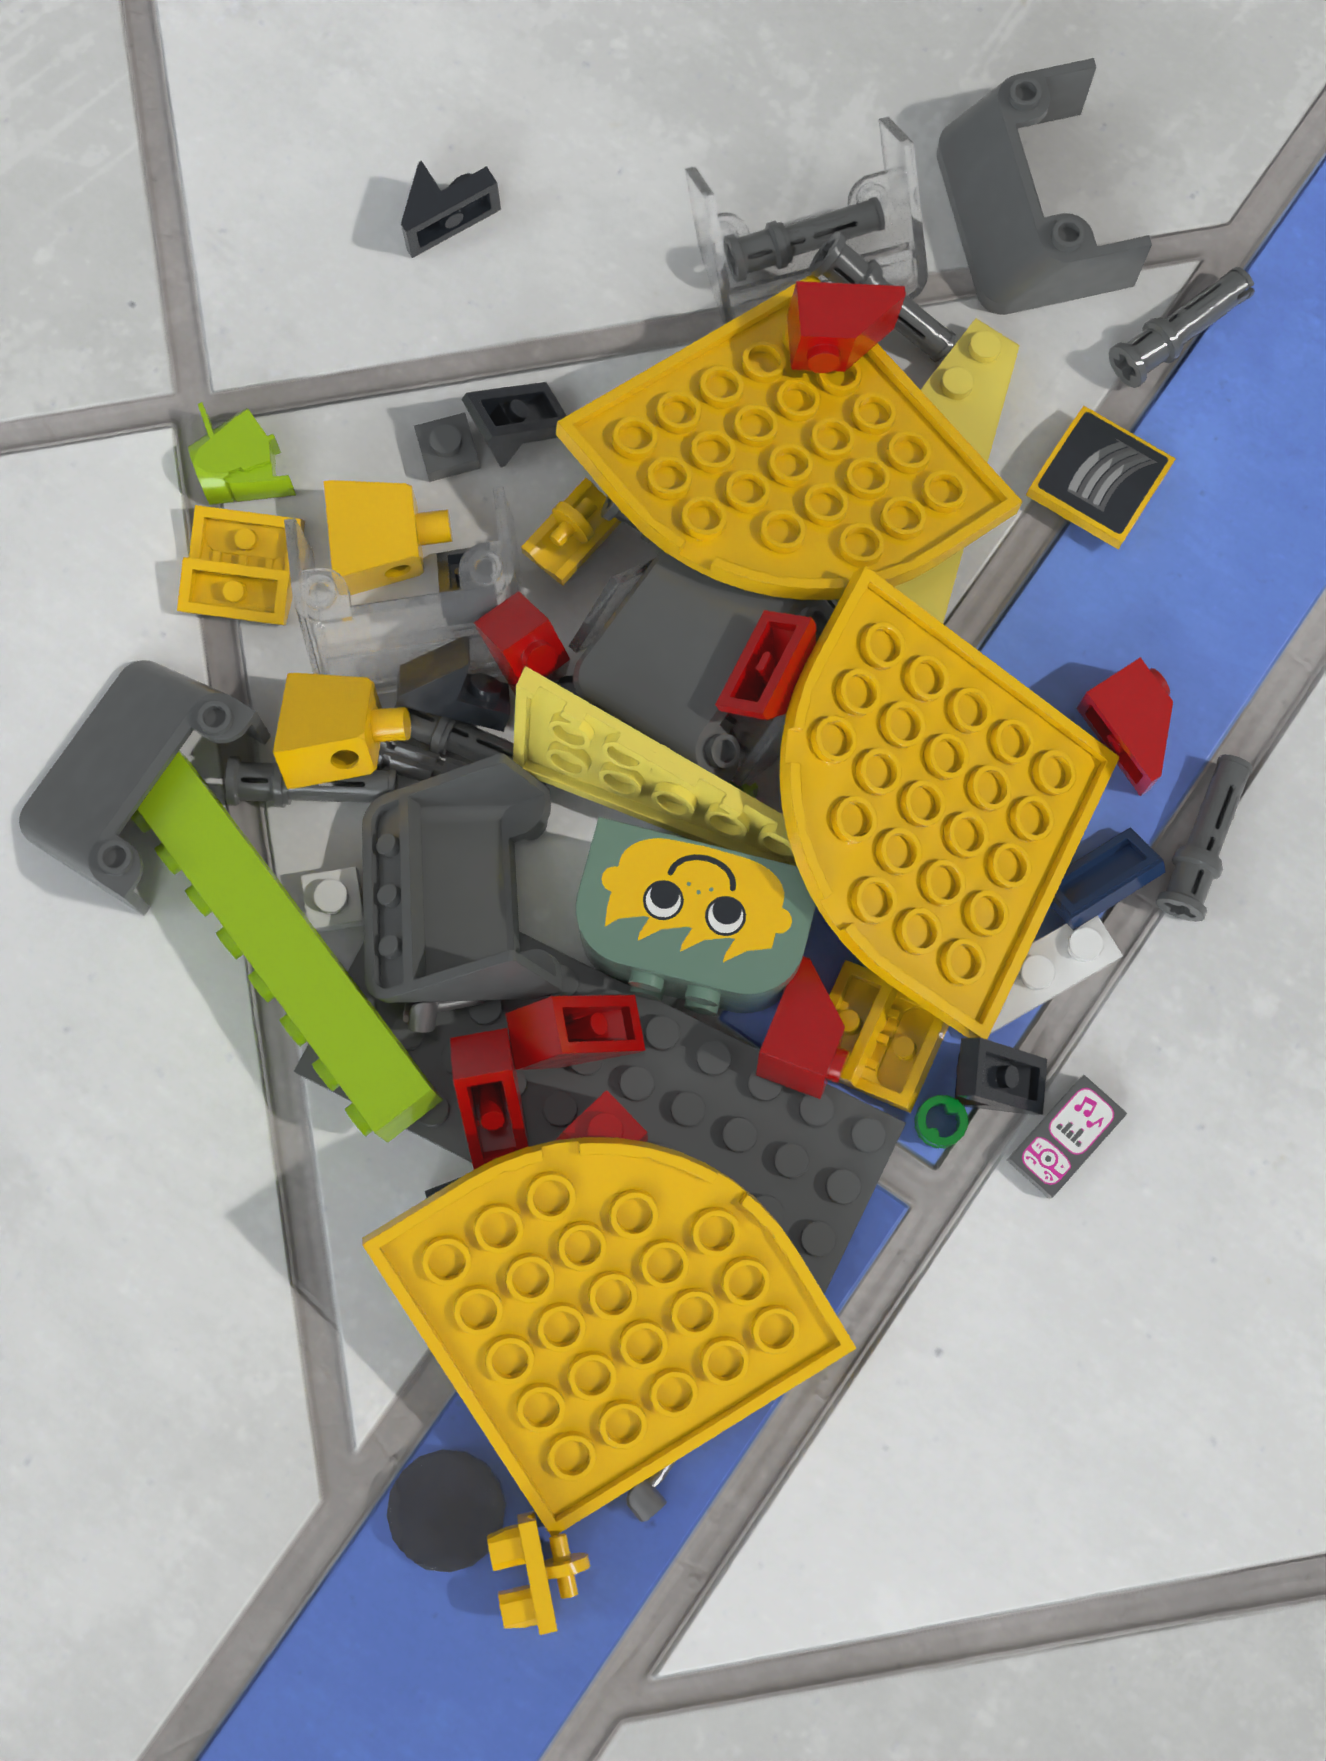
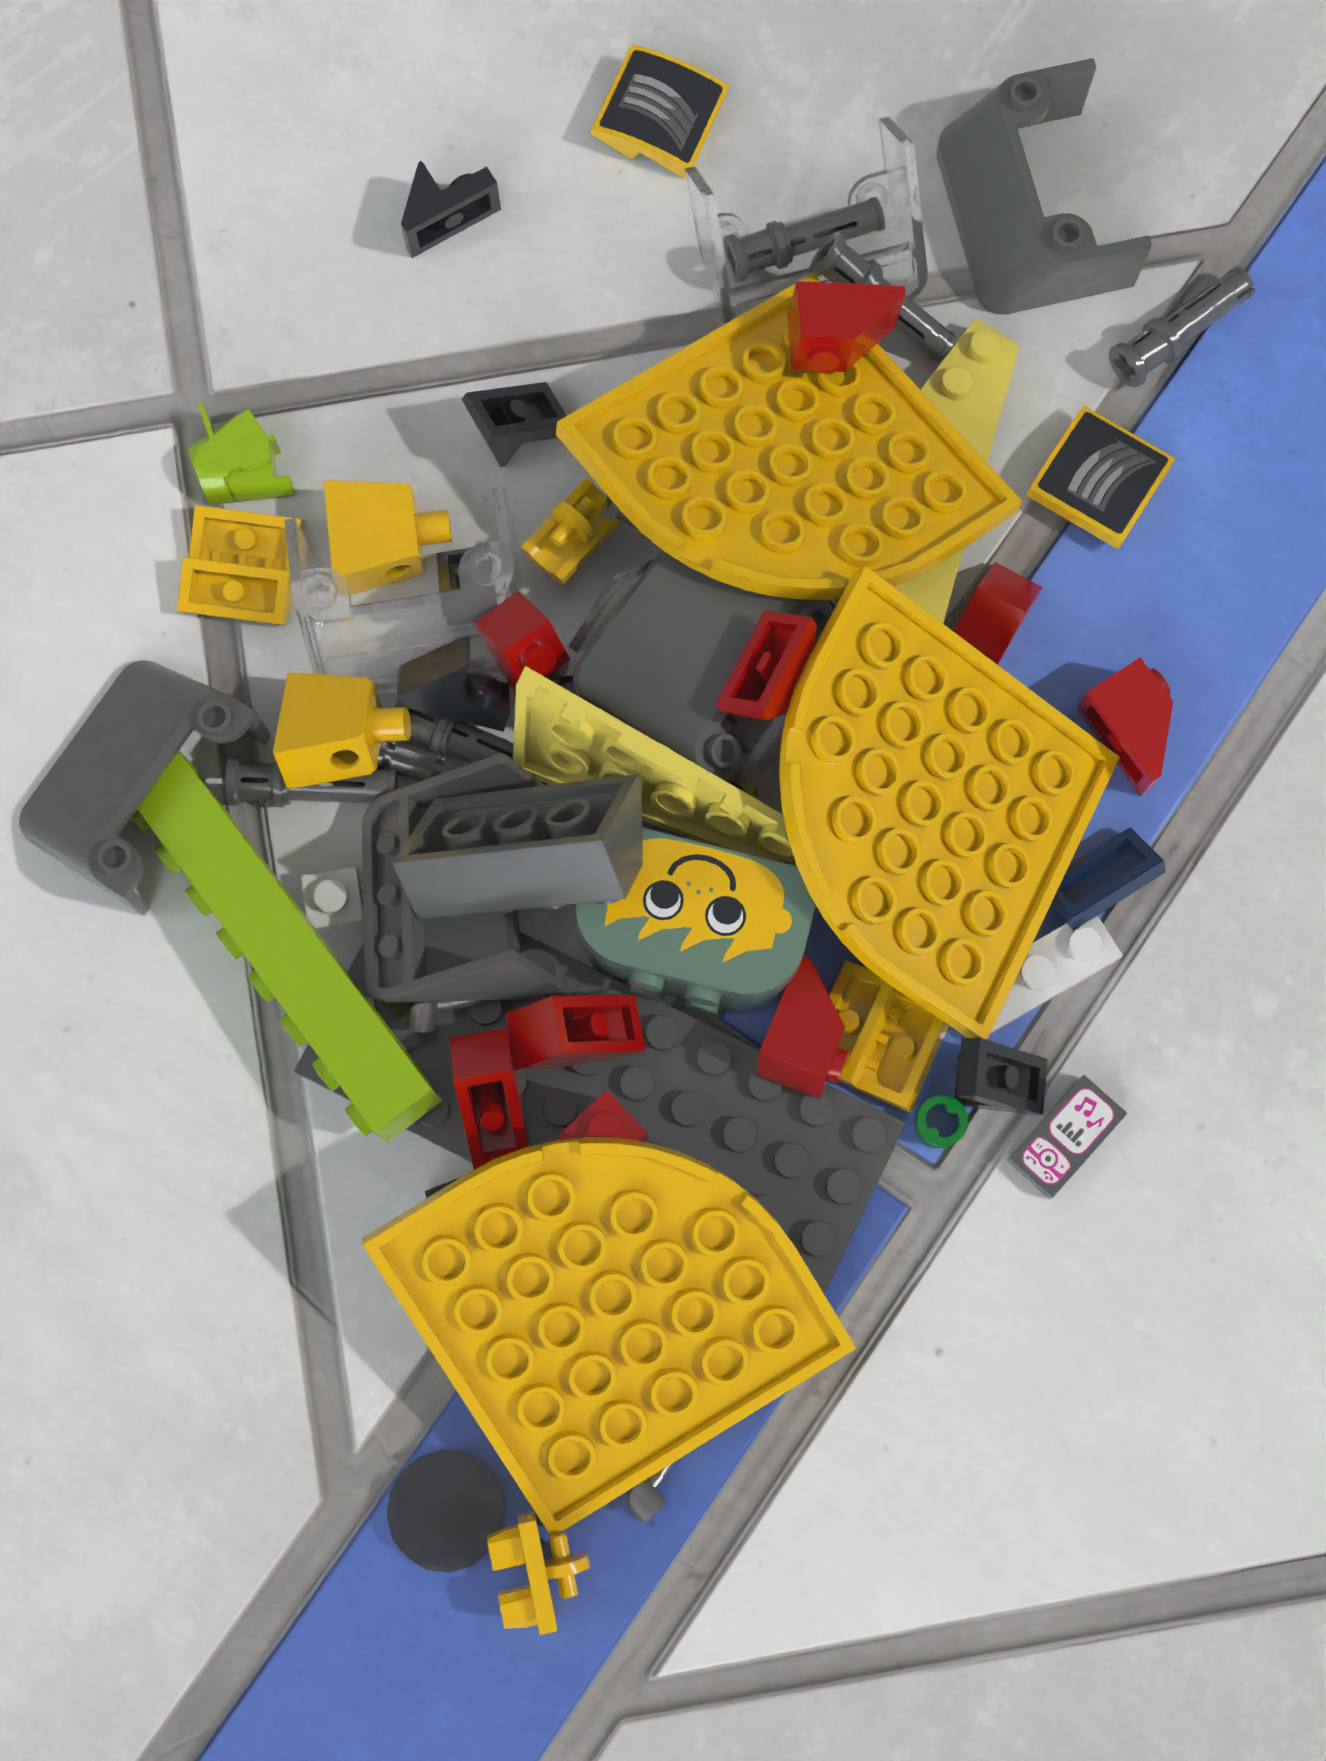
dark grey plate [414,412,480,482] -> none
dark grey pin [1156,754,1253,922] -> none
none -> dark grey slope [392,774,643,920]
none -> slope [589,45,730,179]
none -> red slope [954,562,1043,665]

